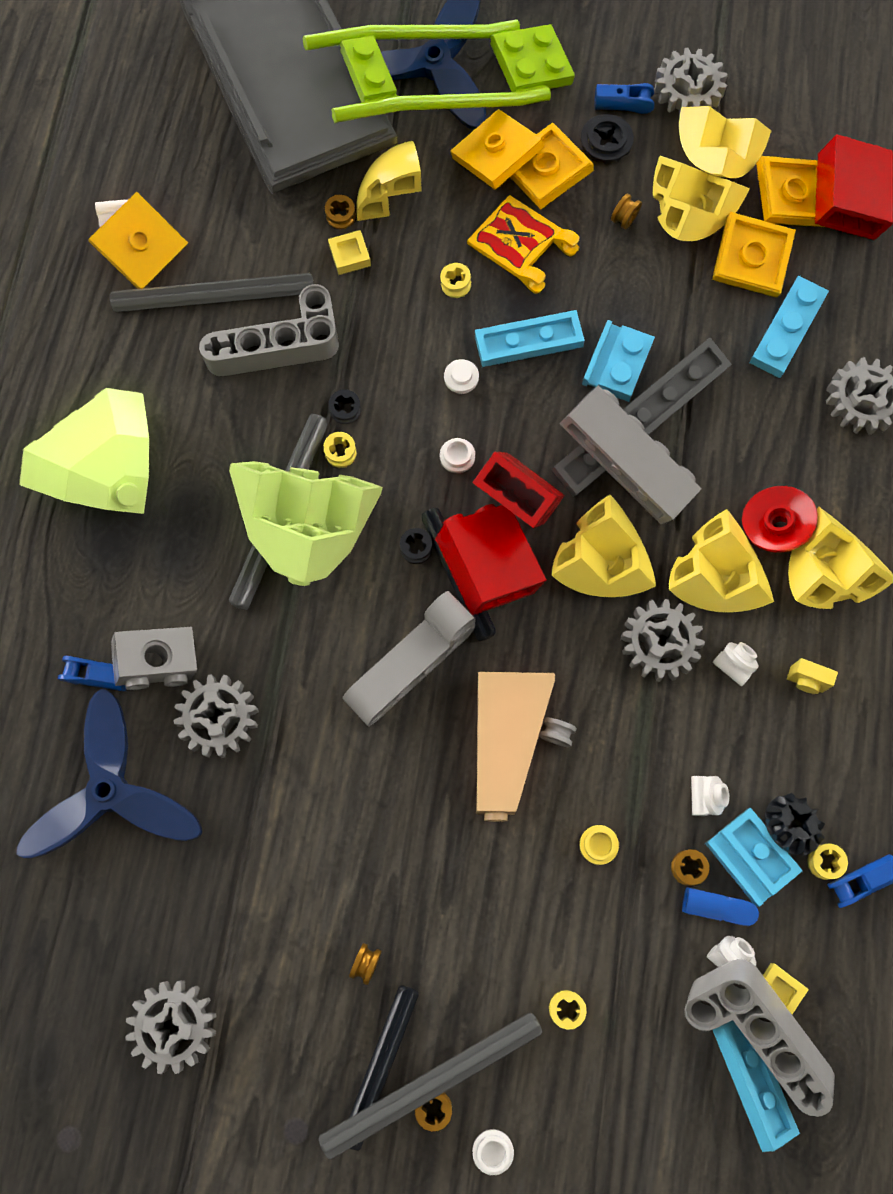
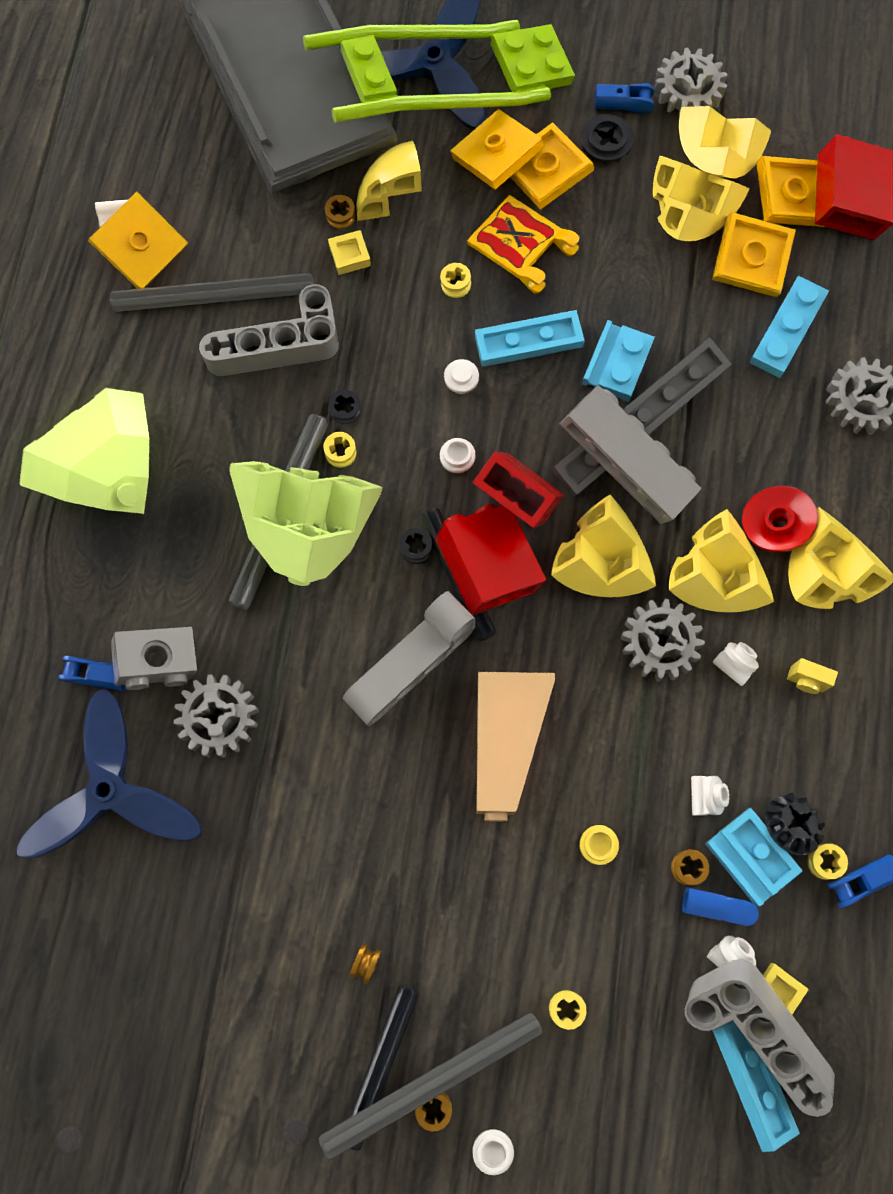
light grey gear [125,980,216,1074] -> none
light grey bush [539,717,577,747] -> none
pearl gold bush [611,193,642,230] -> none

